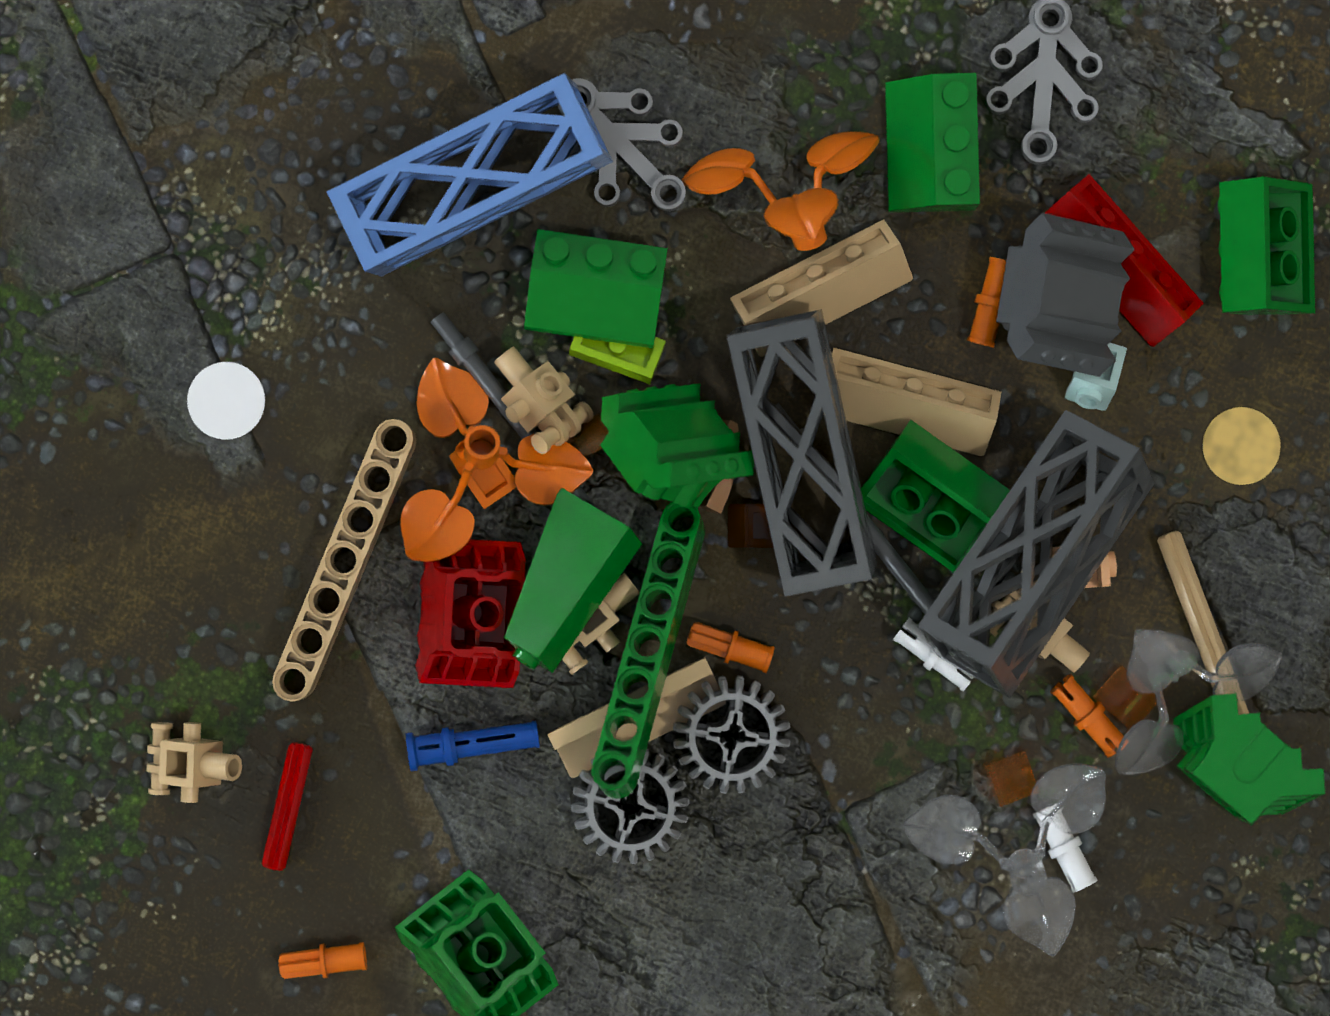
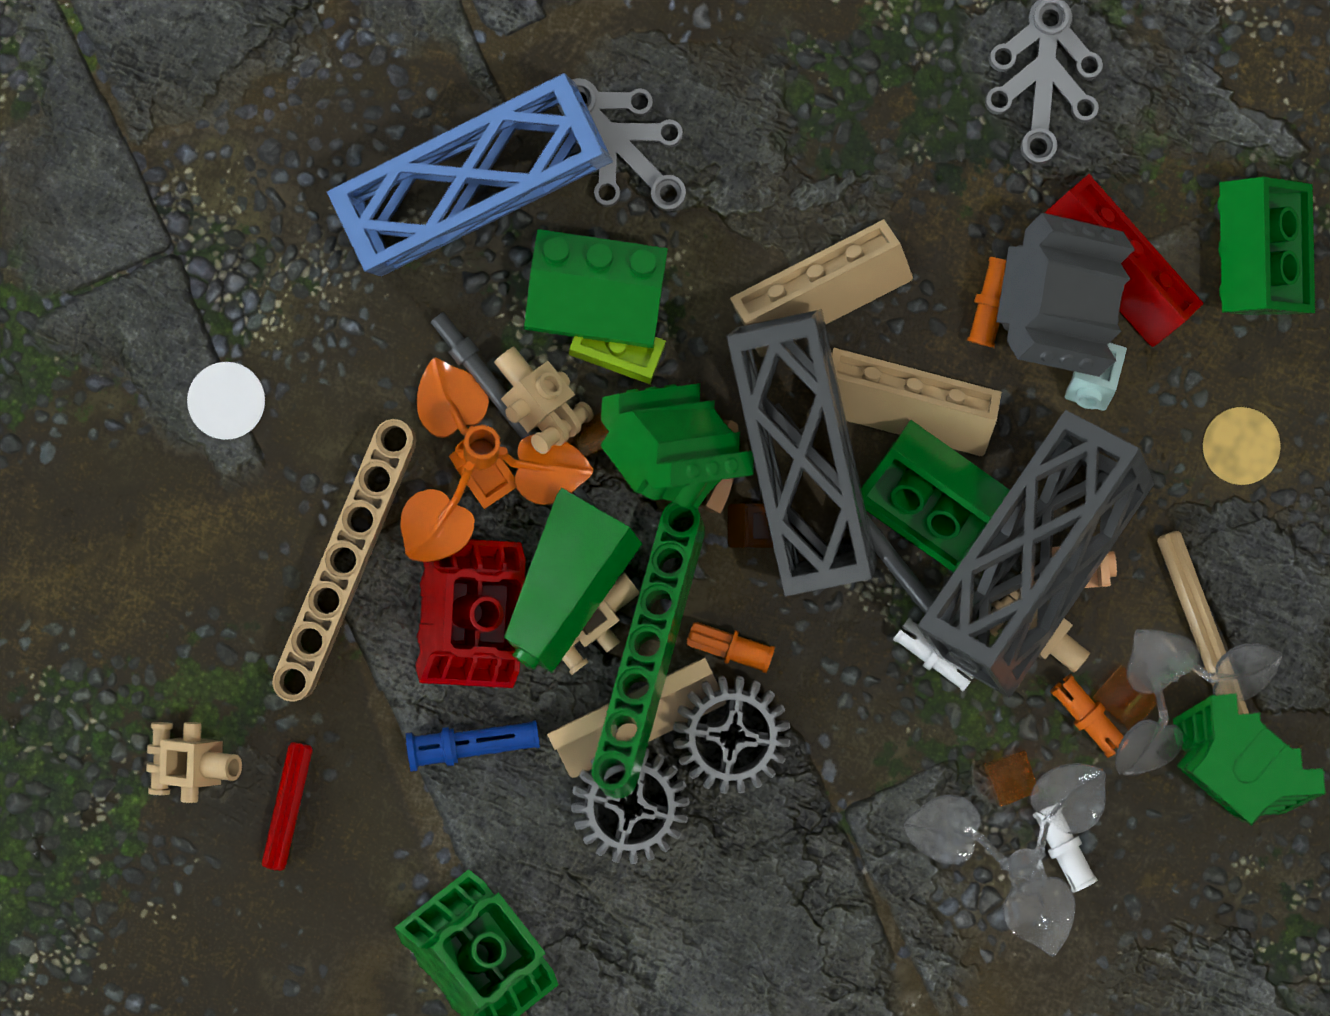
orange axle [278,942,367,979] -> none
orange plant [682,132,880,251] -> none
green slope [885,73,980,213] -> none

